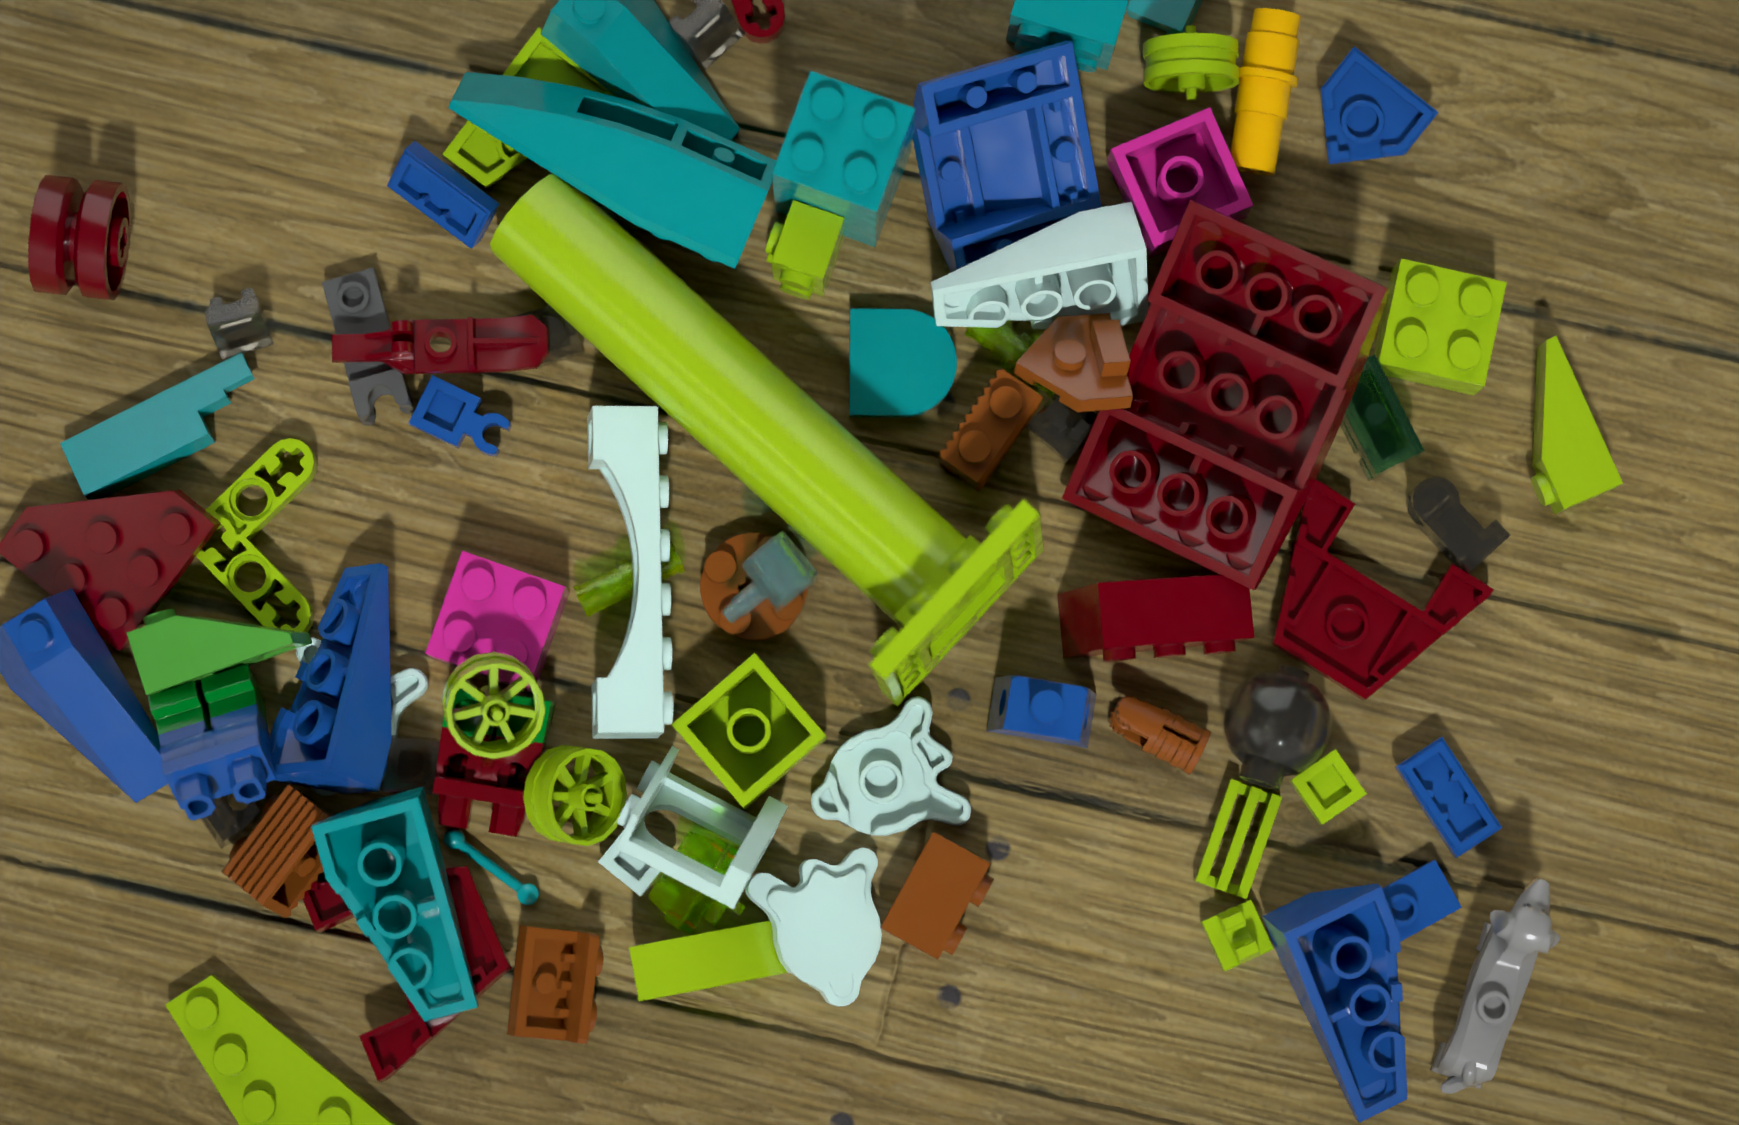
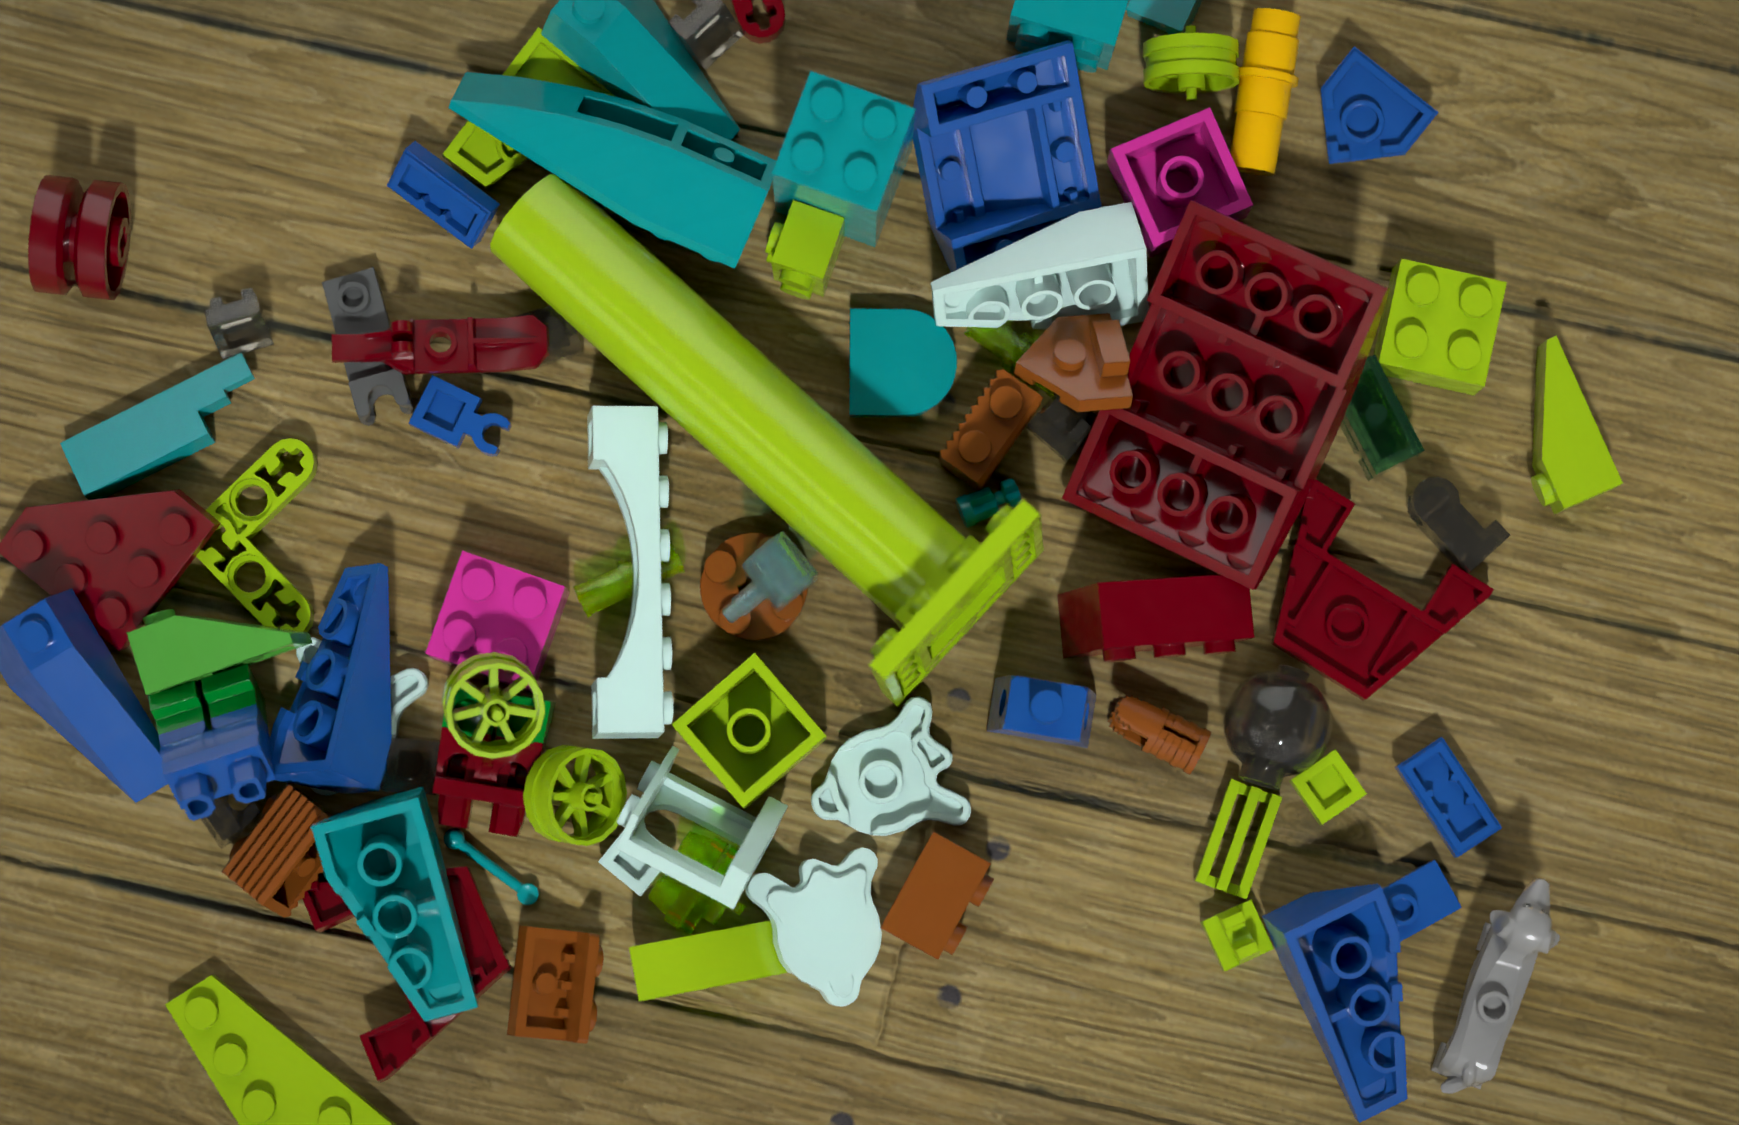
none -> teal piece [955,479,1022,528]

